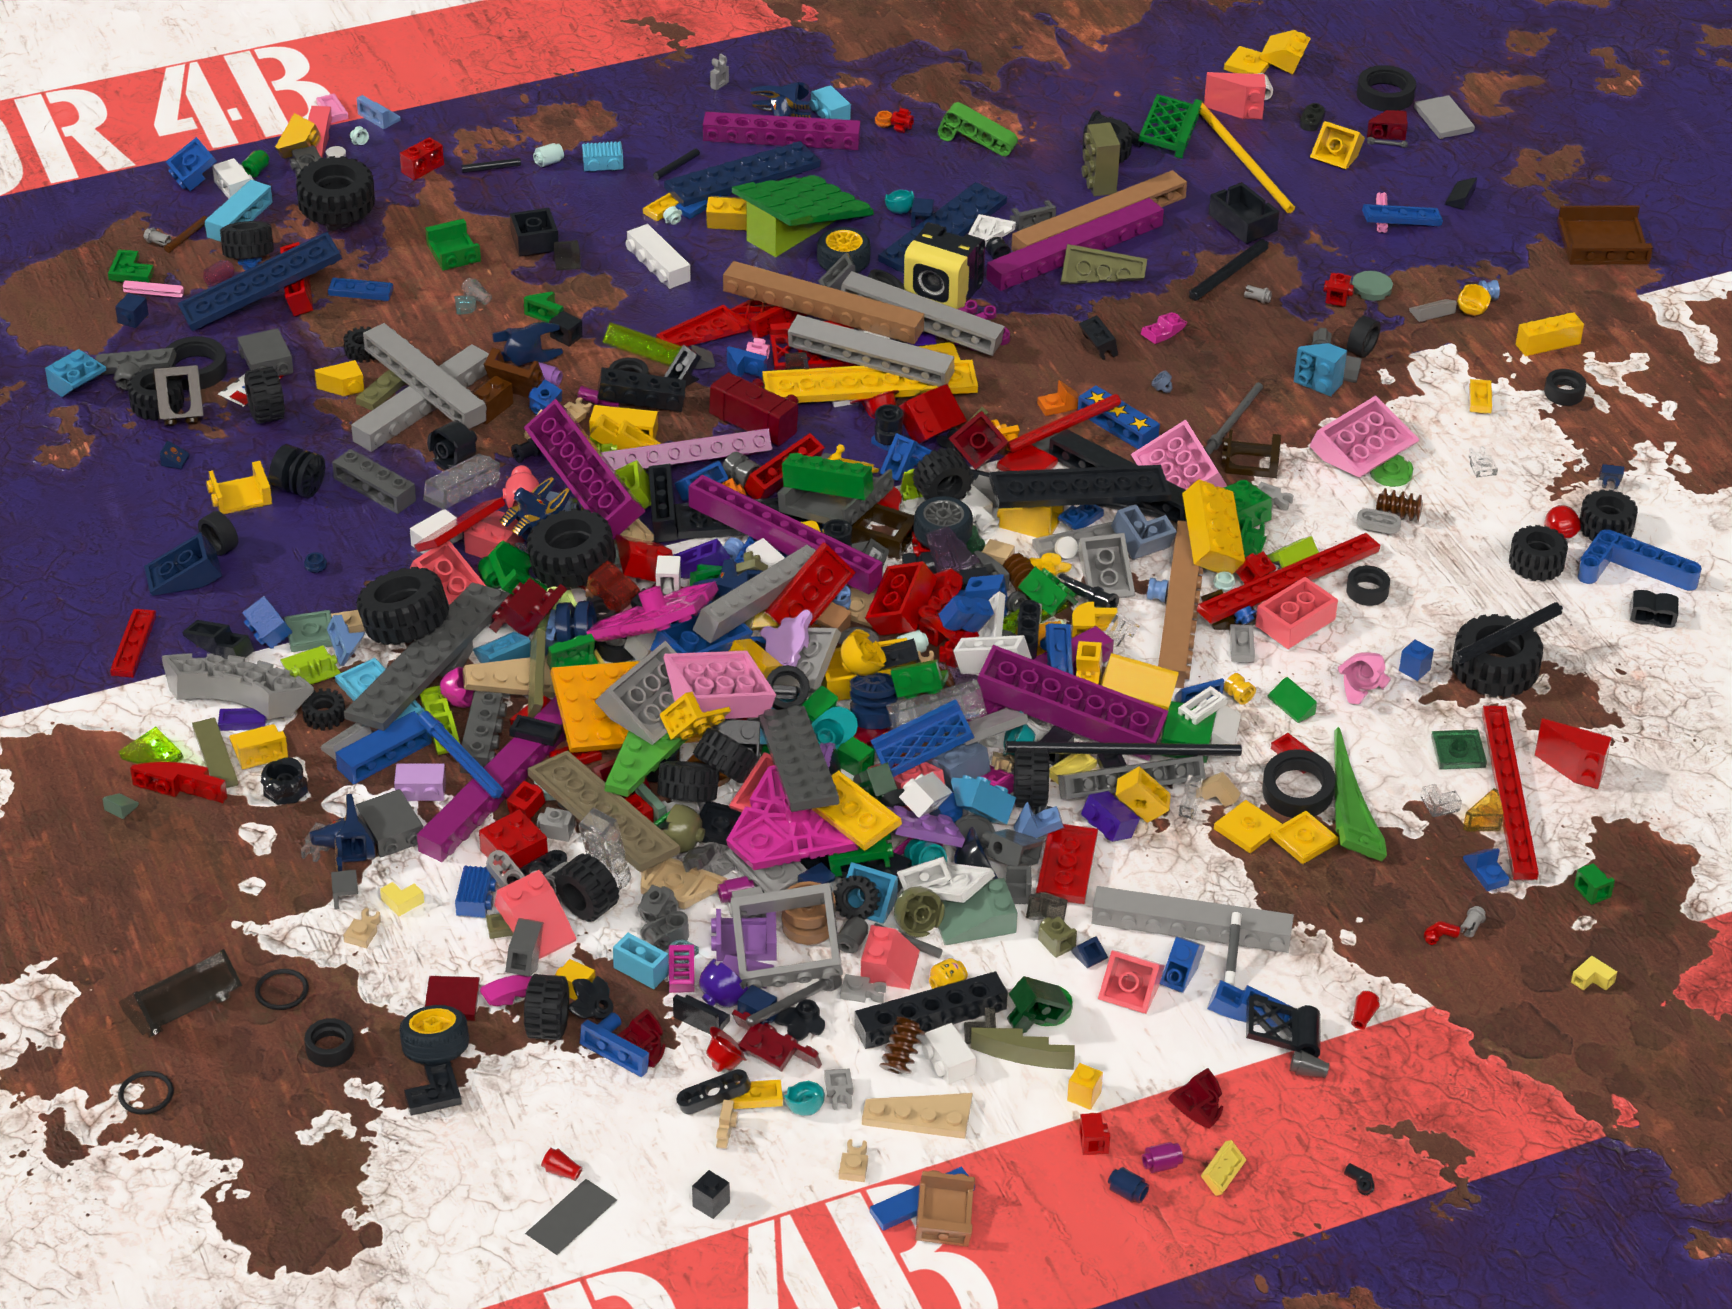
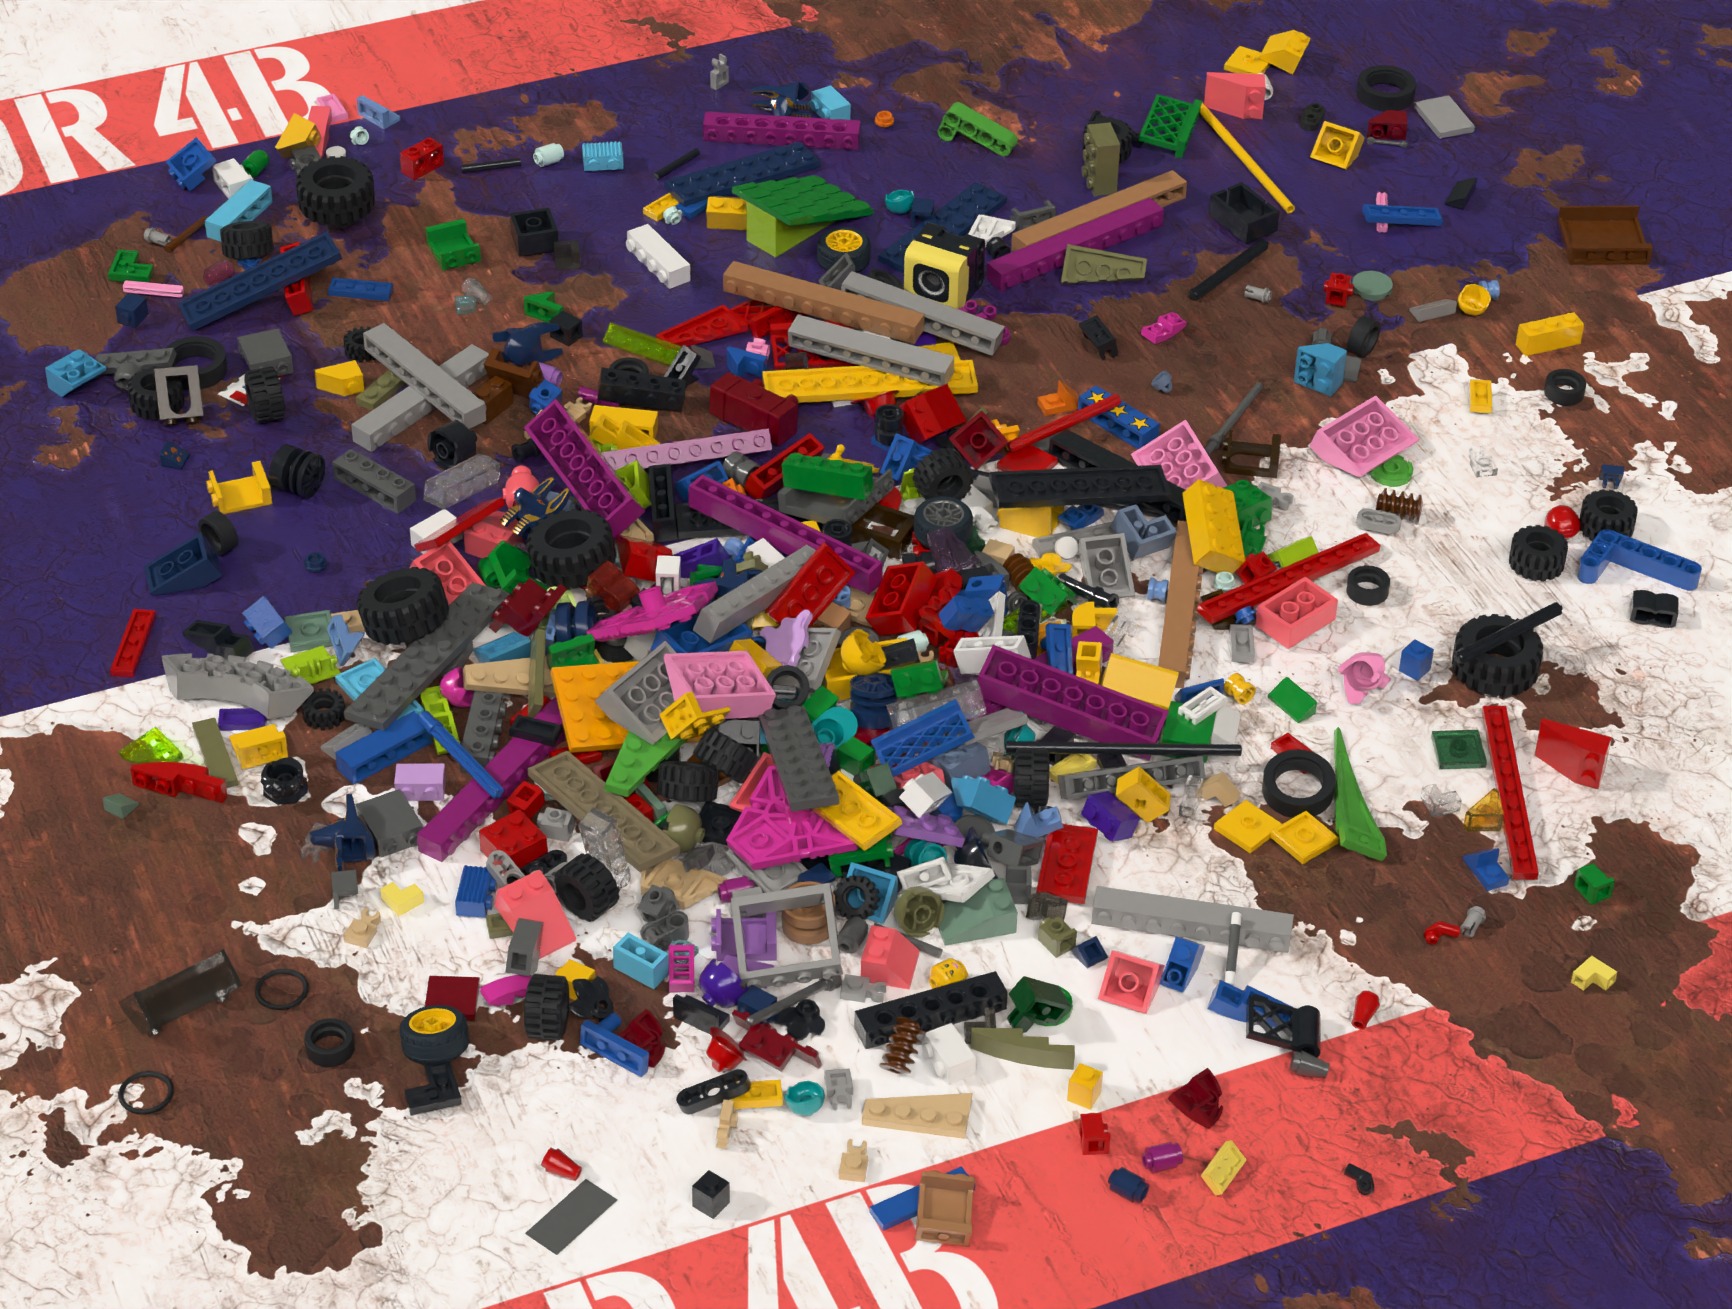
red gear [891,108,914,133] -> none

